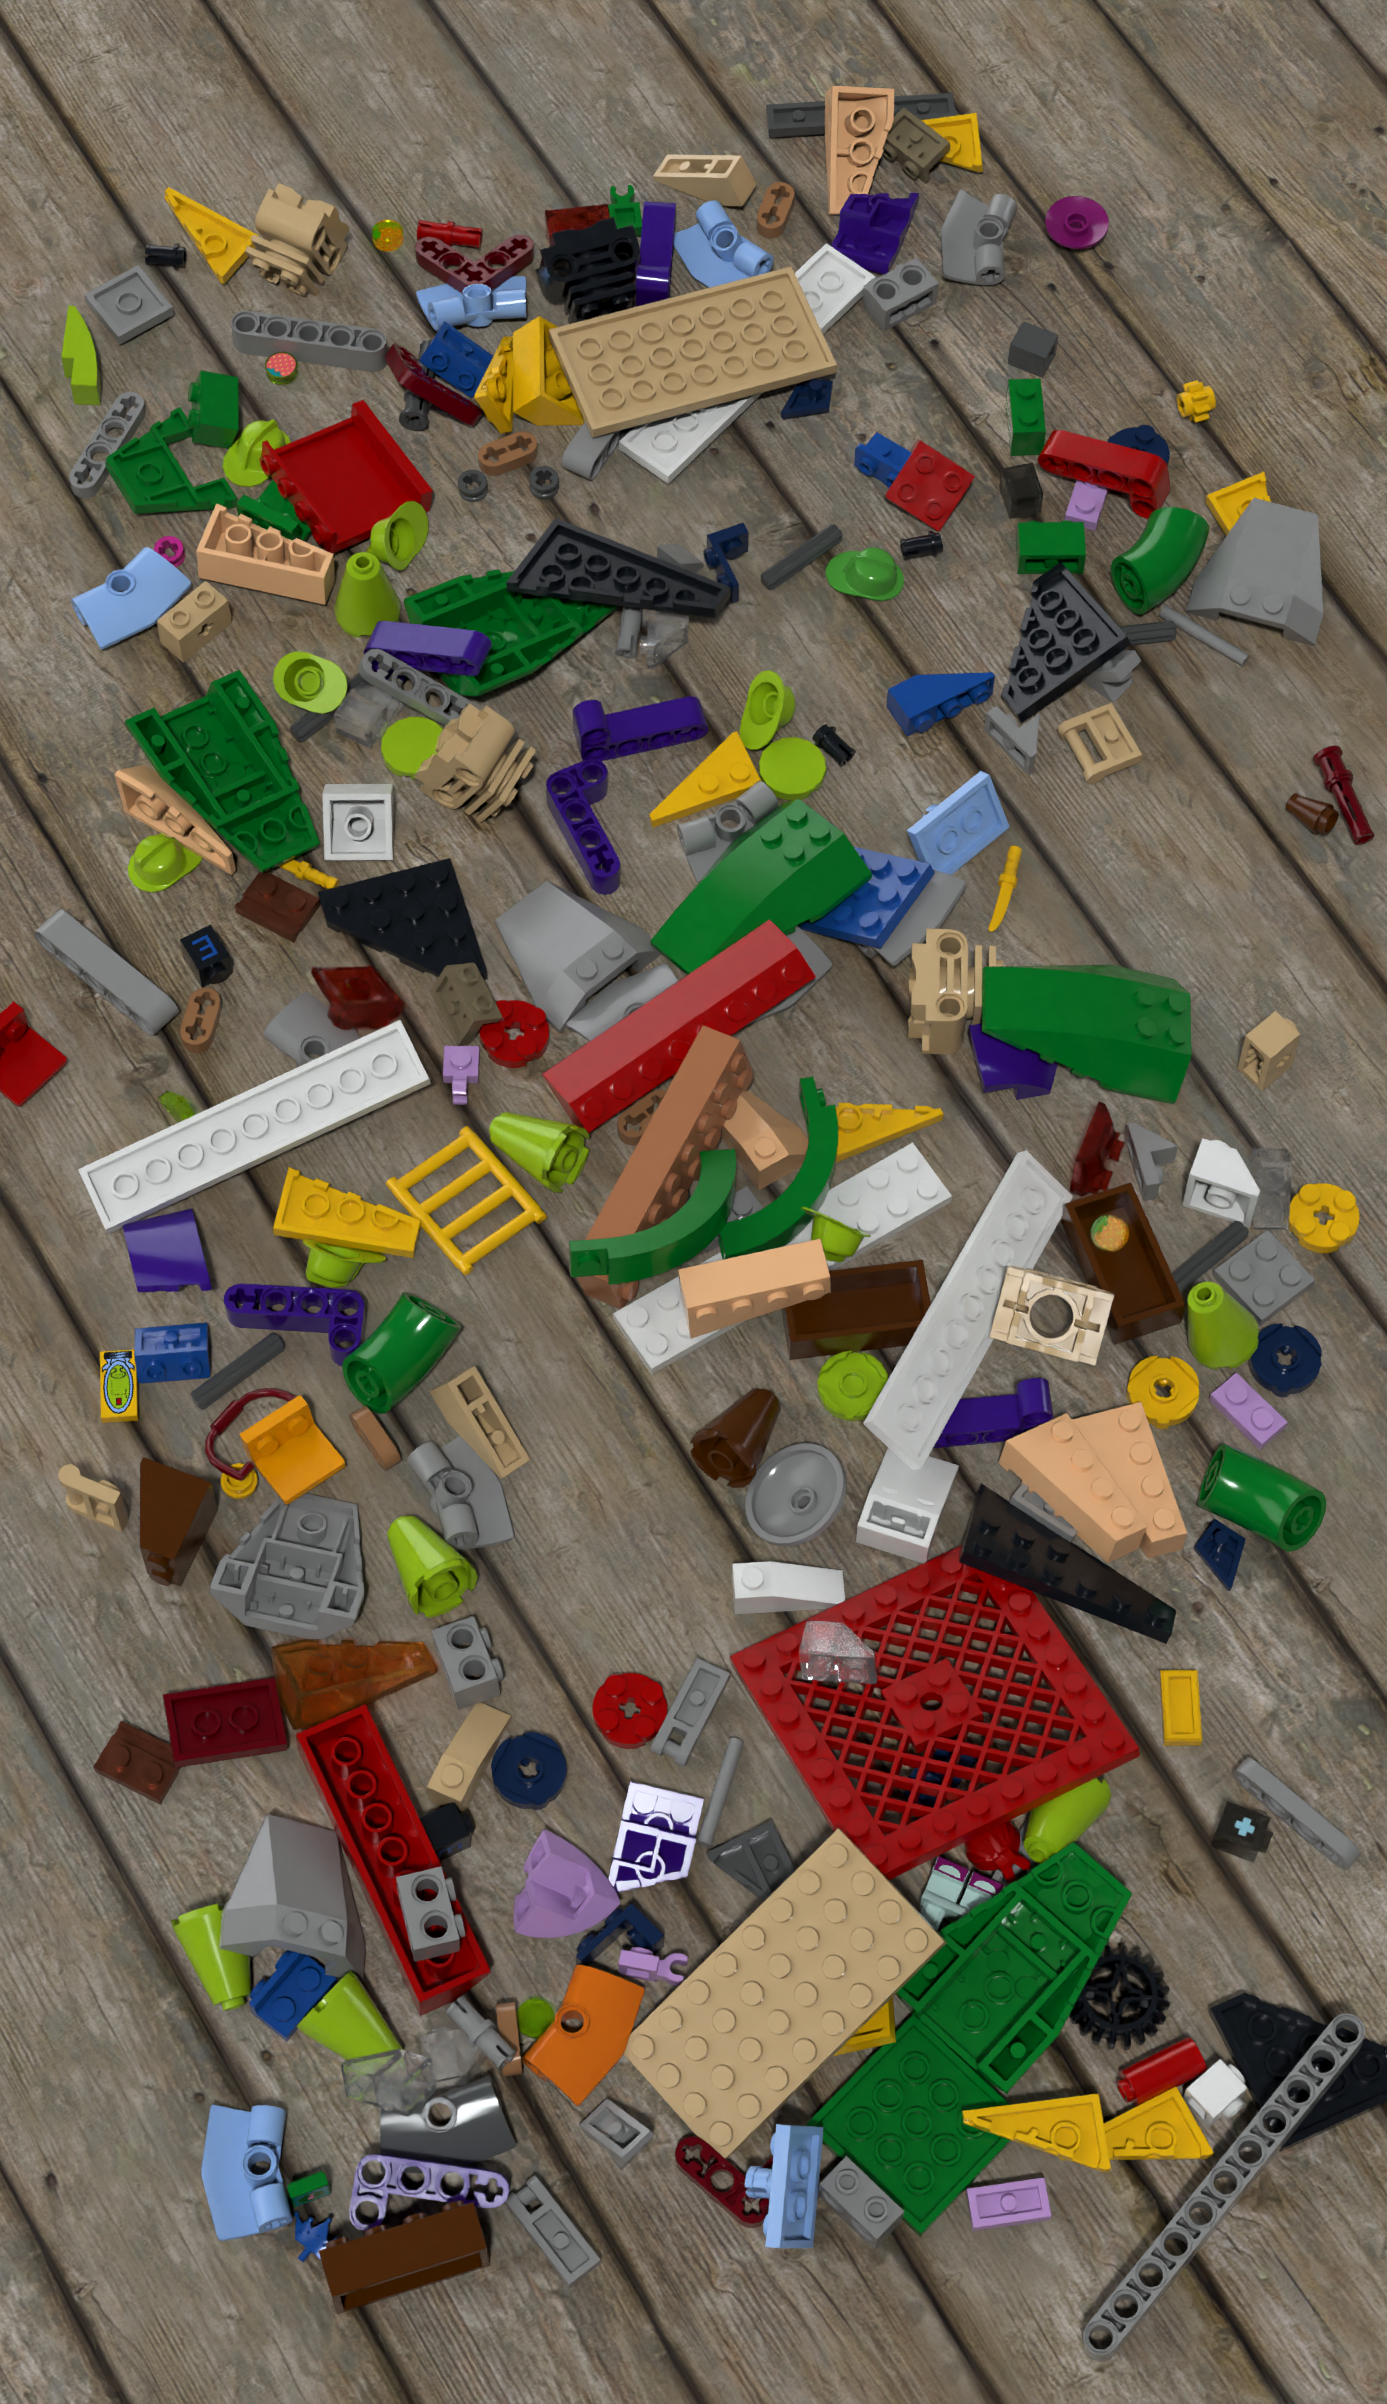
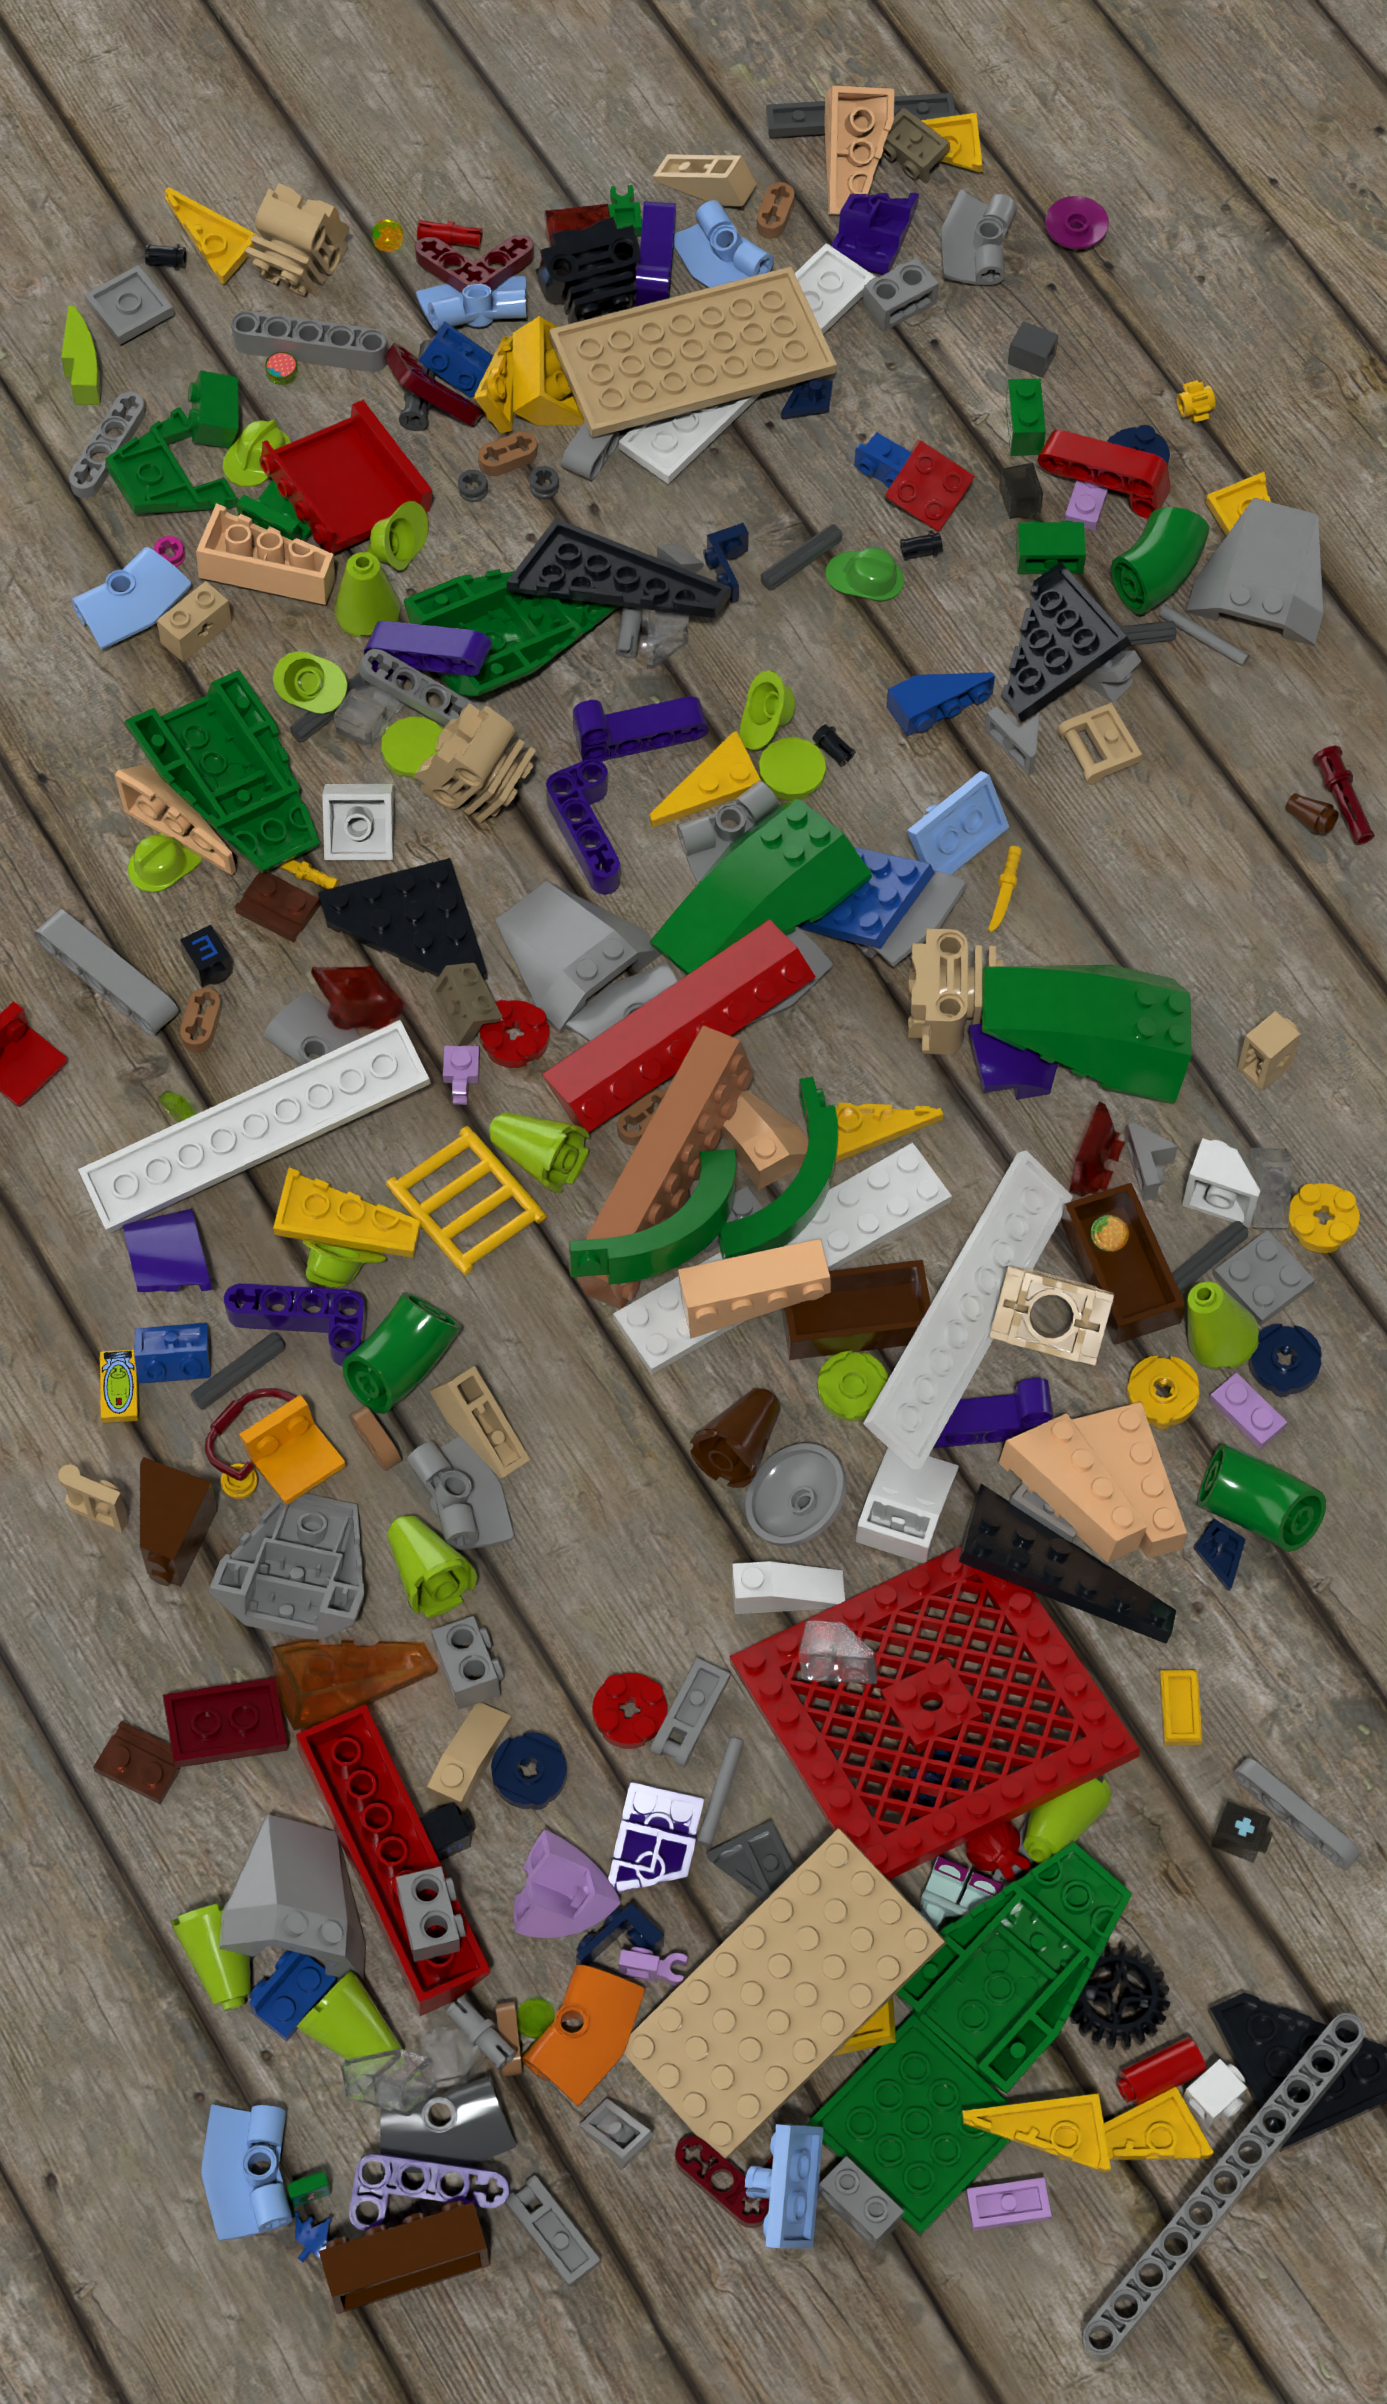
lime piece [801,1207,871,1263] -> none

